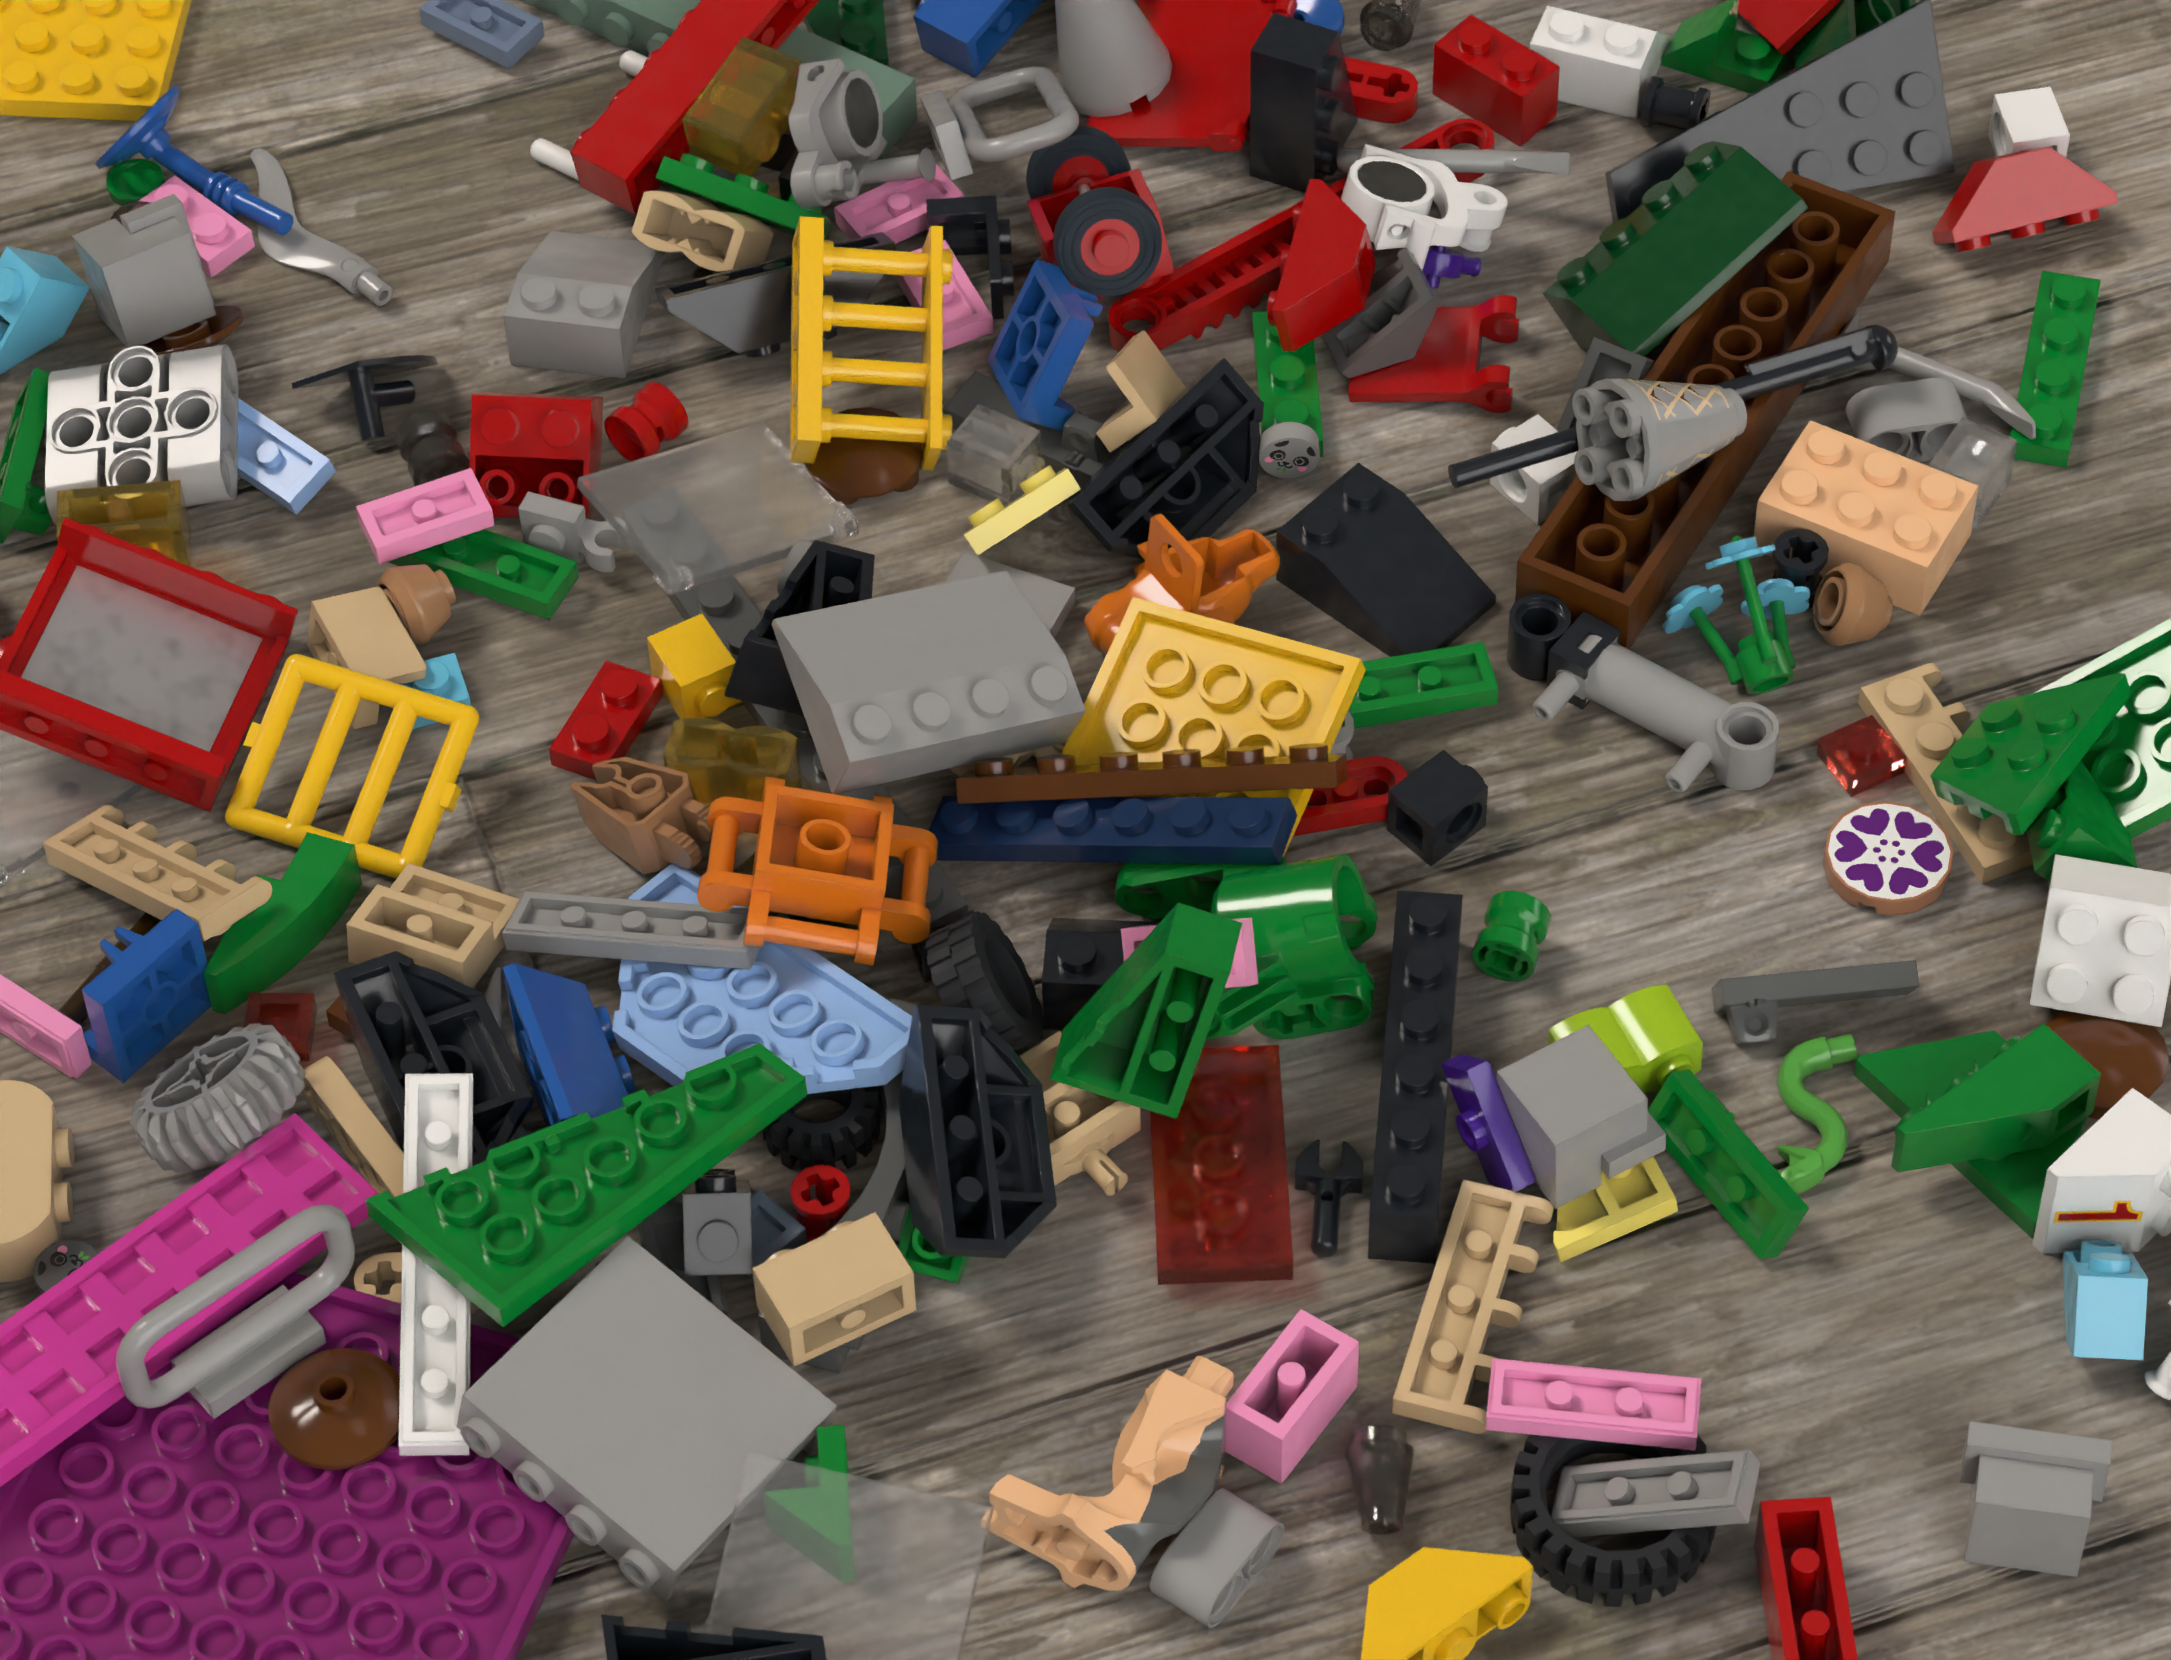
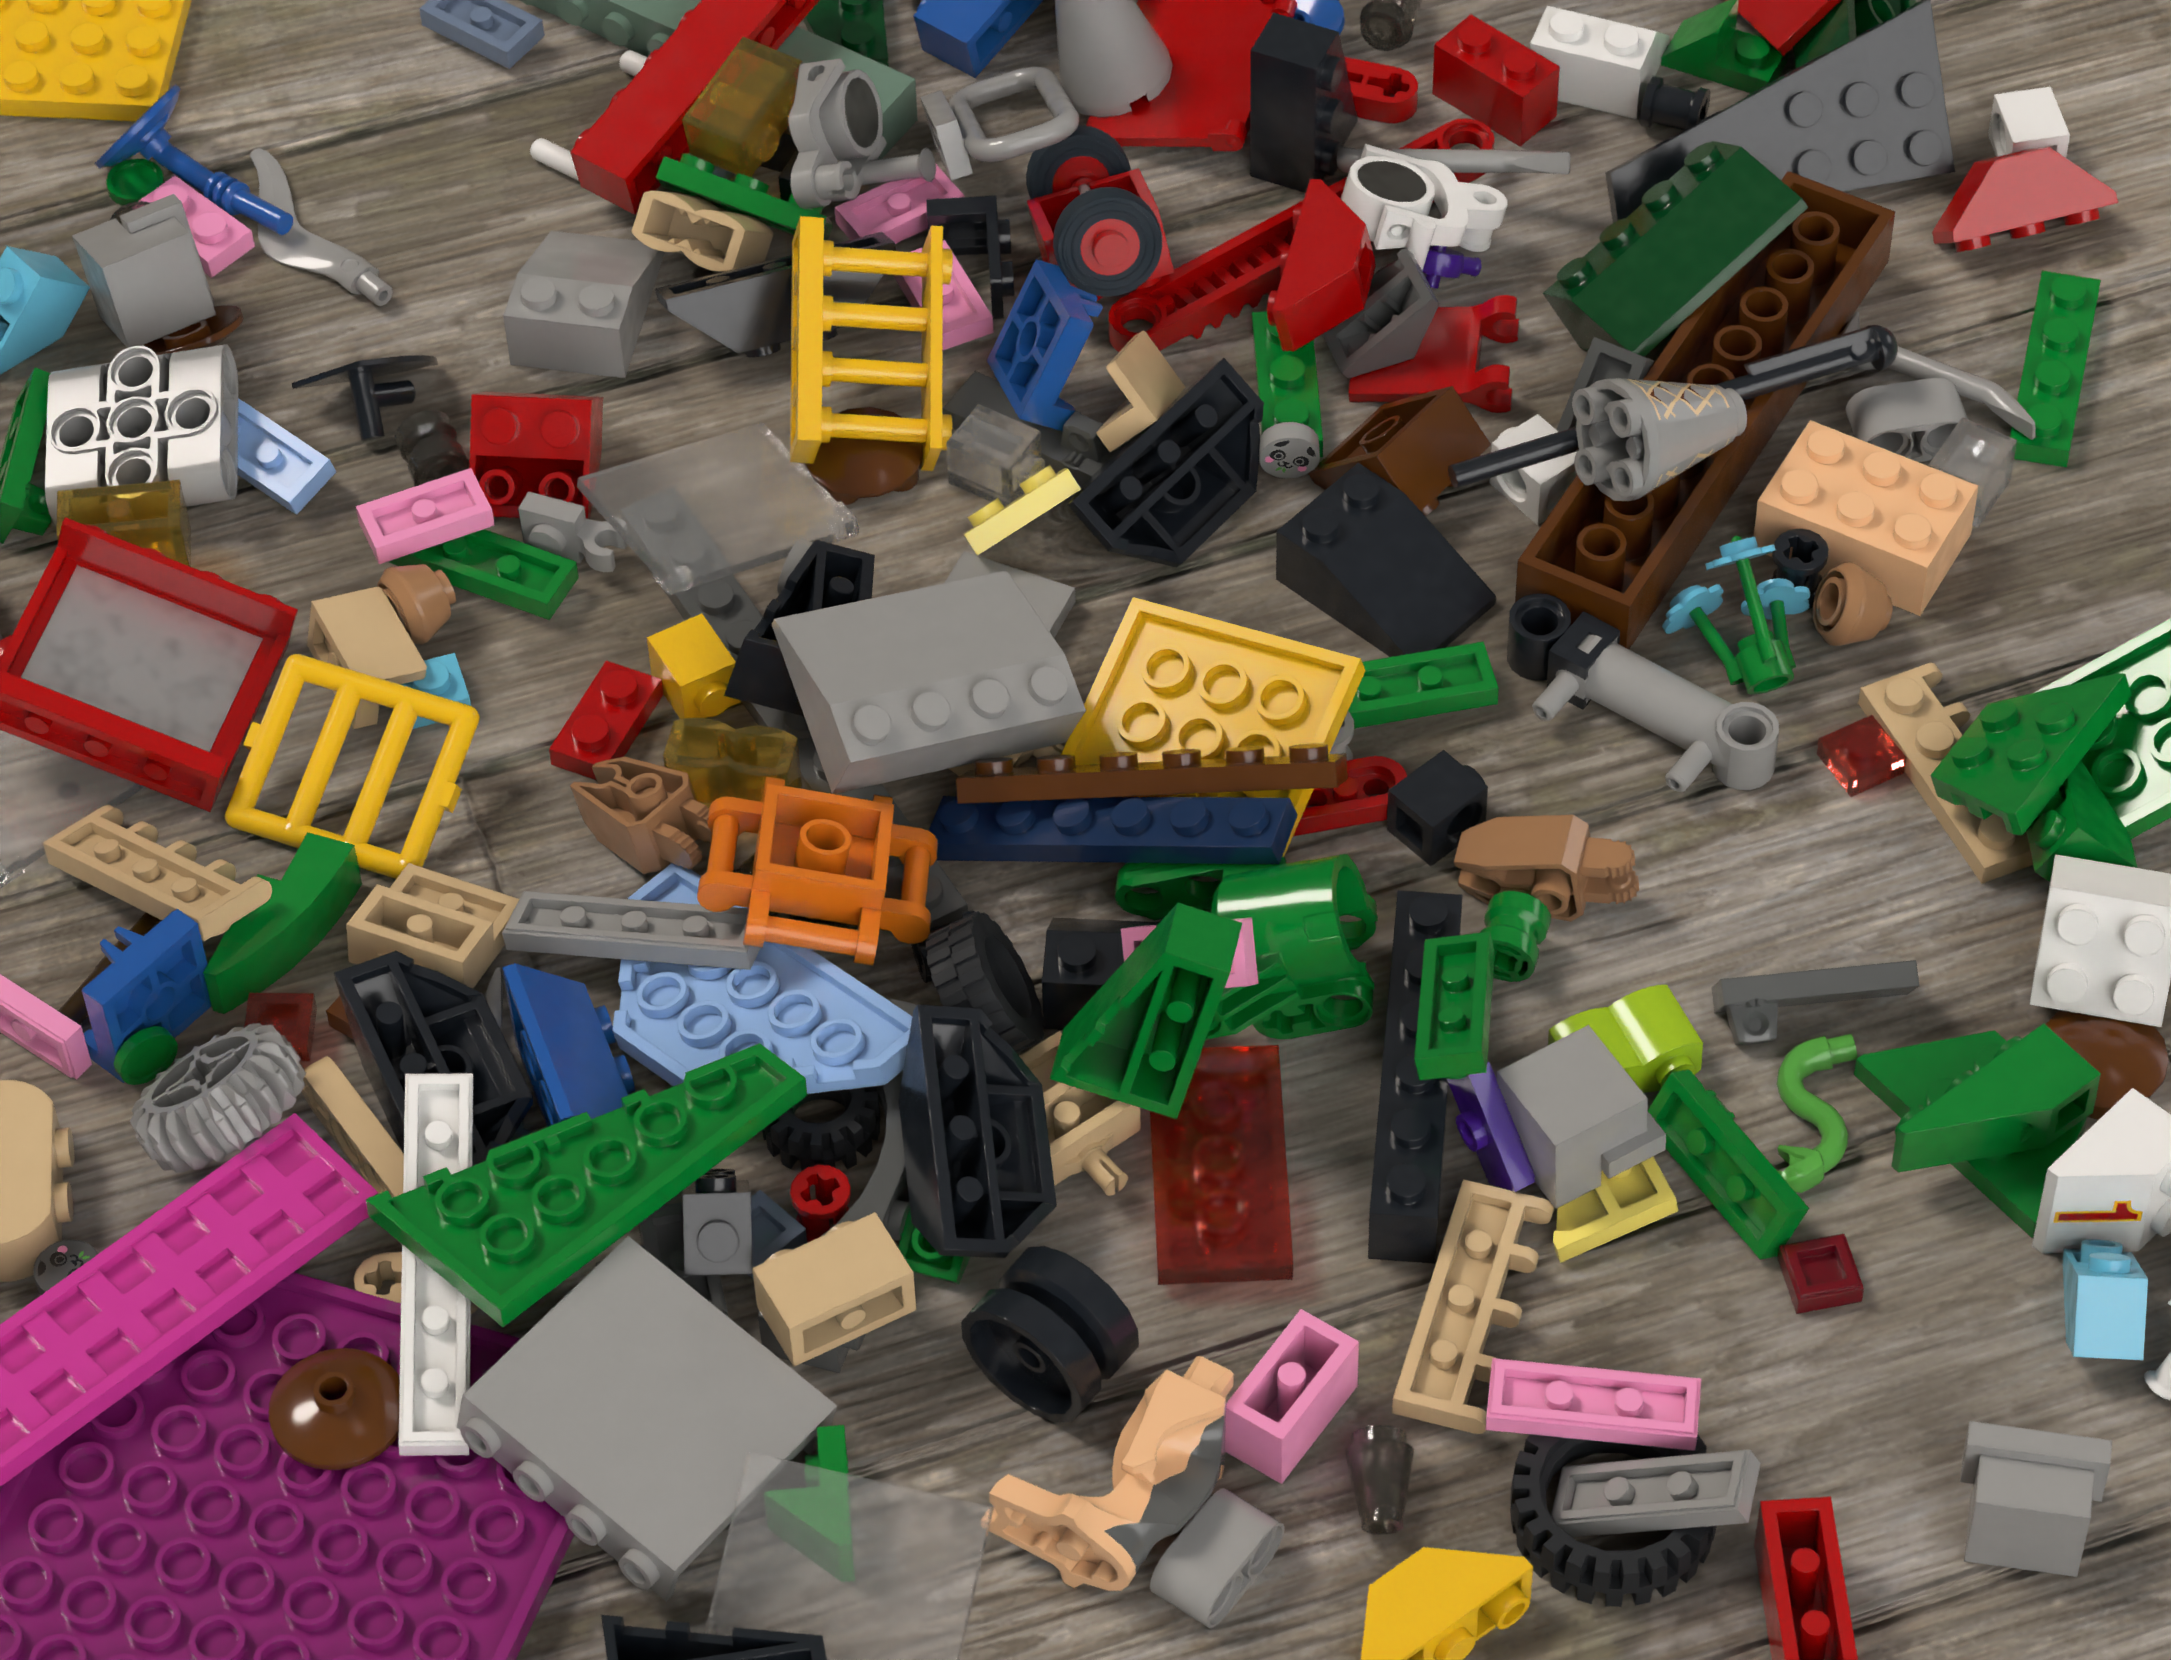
light grey bar [116,1204,355,1419] -> none
red wheel [604,382,689,465] -> none
orange piece [1084,514,1280,655] -> none
black bar [1295,1139,1363,1257] -> none
tile [1823,801,1954,916] -> none
none -> green piece [114,1026,178,1085]
none -> black wheel [961,1246,1139,1422]
none -> reddish brown slope [1308,386,1491,517]
none -> green plate [1414,931,1495,1080]
none -> medium nougat hinge [1454,815,1639,922]
none -> dark red tile [1777,1233,1864,1314]

